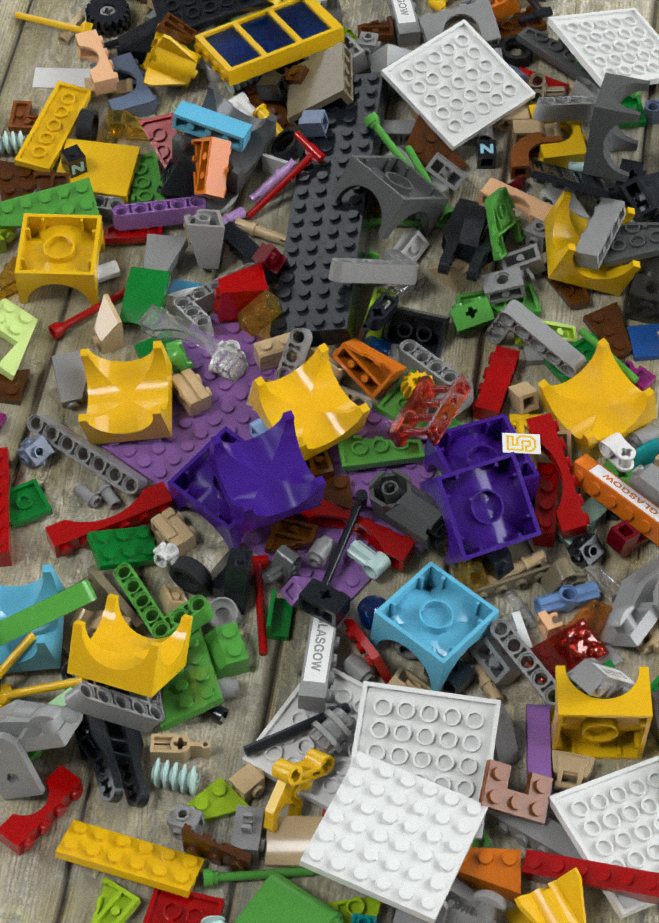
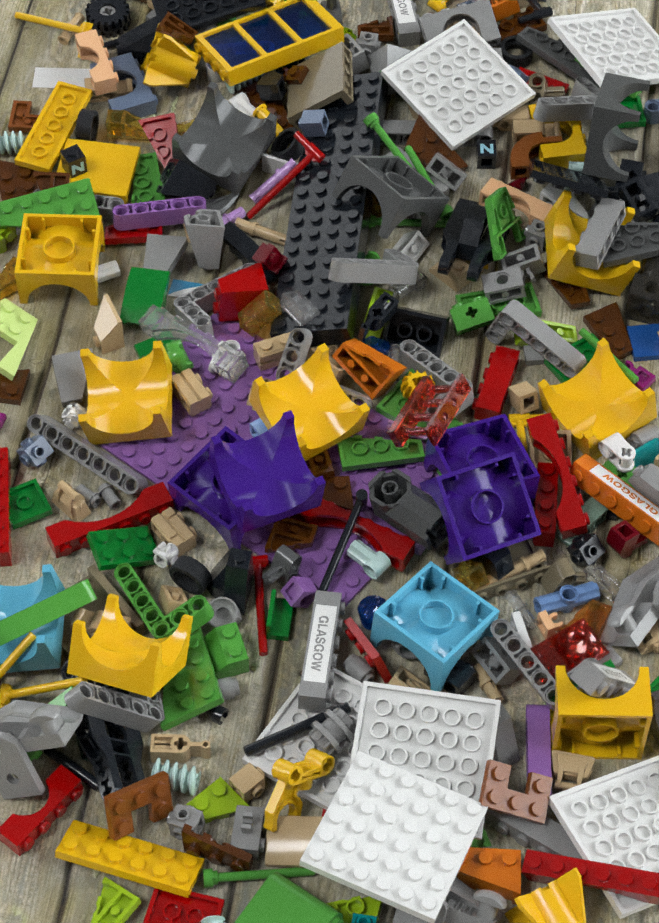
red piece [48,288,125,340] -> none
medium azure brick [172,100,252,152] -> none
orange wedge [191,137,231,199] -> none
black brick [298,578,350,628] -> none
light grey brick [306,536,336,567] -> none
white sticker [502,433,541,454] -> none
none -> black piece [44,748,99,791]
none -> tan piece [52,480,91,522]
none -> white gear [62,403,86,430]
none -> dark orange plate [103,771,173,841]
none -> clear slope [280,290,320,326]

